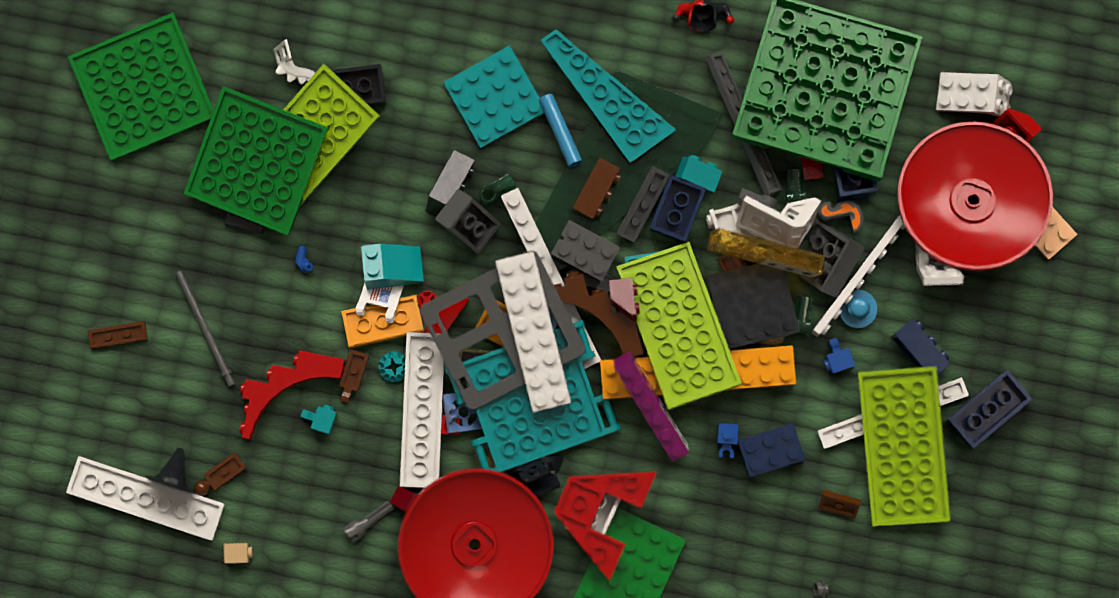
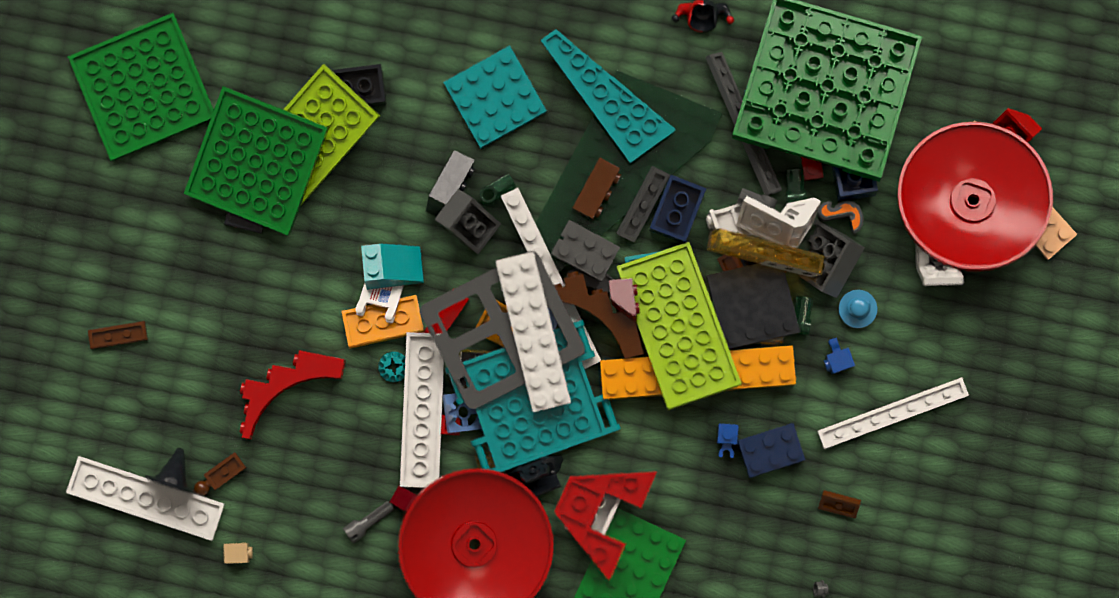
dark grey bar [175,271,235,387] -> none
white piece [274,39,315,85] -> none
blue arm [295,246,313,273] -> none
teal brick [301,404,338,435] -> none
reddish brown plate [339,350,369,404] -> none
red wheel [418,291,437,307] -> none
dark azure piece [539,94,583,168] -> none
magenta brick [613,351,689,462] -> none
teal brick [675,155,723,193] -> none
white plate [811,215,905,337] -> none
lime plate [858,366,951,526] -> none
dark blue brick [891,319,950,374] -> none
white bracket [936,72,1013,117] -> none
dark blue brick [946,369,1032,450] -> none

